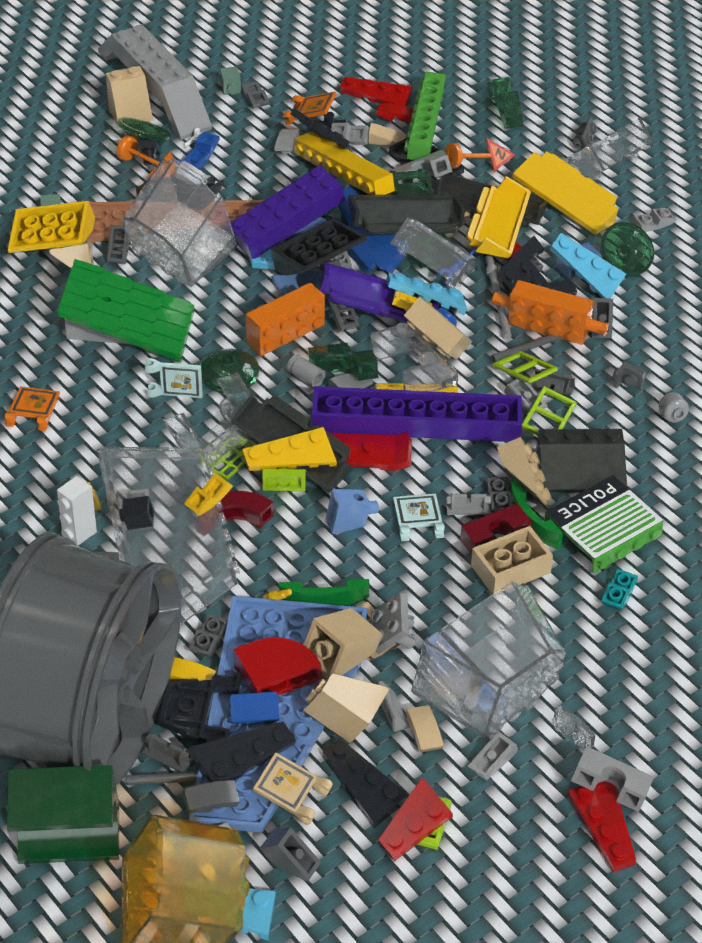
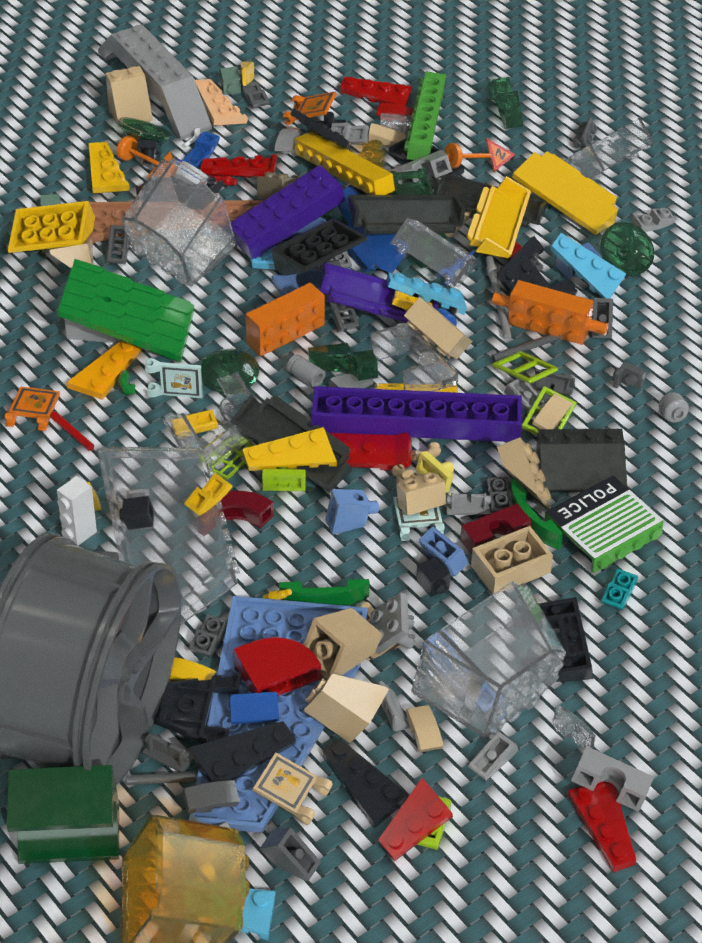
none -> red bar [50,411,94,451]
none -> light orange wing [66,340,142,400]
none -> yellow wing [89,142,130,193]
none -> green arm [118,370,136,396]
none -> yellow plate [172,410,218,438]
none -> light nougat wing [195,79,248,126]
none -> red wing [201,154,277,178]
none -> red piece [210,175,237,186]
none -> yellow slope [240,61,254,86]
none -> dark tan brick [257,172,300,200]
none -> clear yellow brick [358,140,385,168]
none -> clear piece [380,113,412,133]
none -> tan brick [392,464,446,516]
none -> tan arm [411,442,441,461]
none -> light yellow tile [416,451,454,492]
none -> black brick [416,557,450,597]
none -> medium blue brick [419,527,469,577]
none -> black wedge [514,597,593,682]
none -> tan slope [532,393,573,429]

